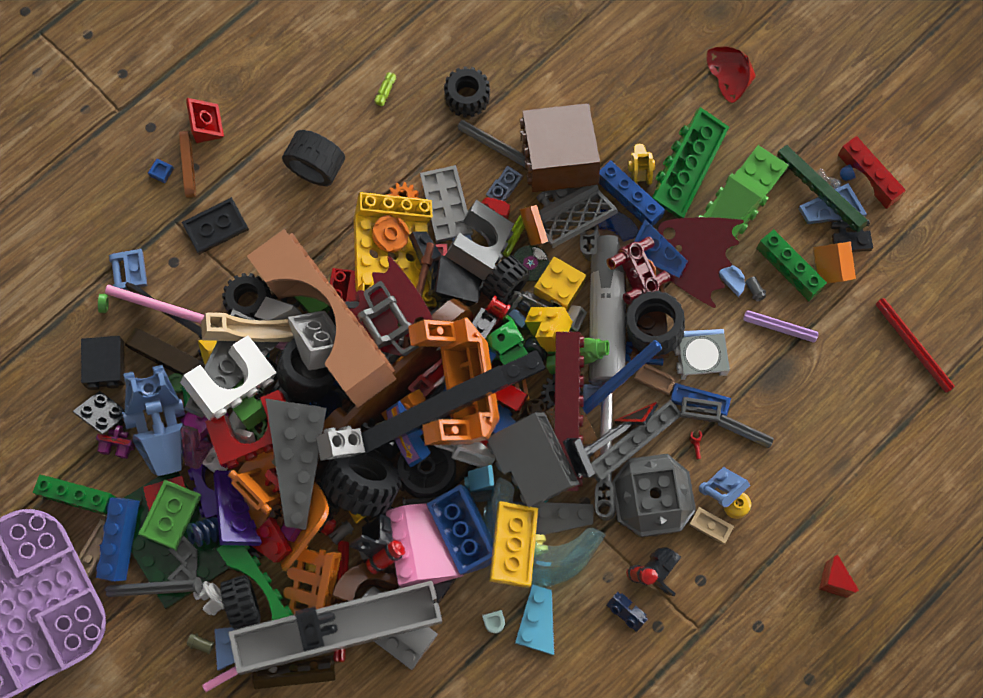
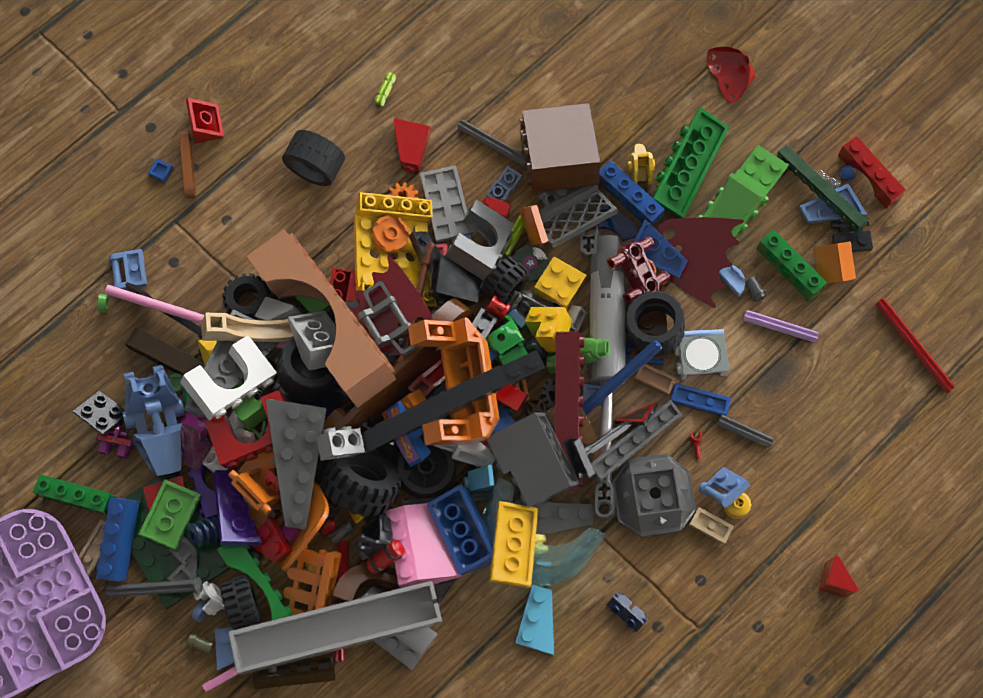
black brick [81,336,125,390] -> none
black tile [182,197,249,255] -> none
black hinge [295,606,338,652] -> none
black tyre [444,66,490,118] -> none
light aqua tile [482,610,505,633] -> none
black piece [626,547,681,596] -> none
dark grey tile [680,397,722,423] -> none
none -> medium blue tile [192,601,208,622]
none -> red slope [394,118,431,173]

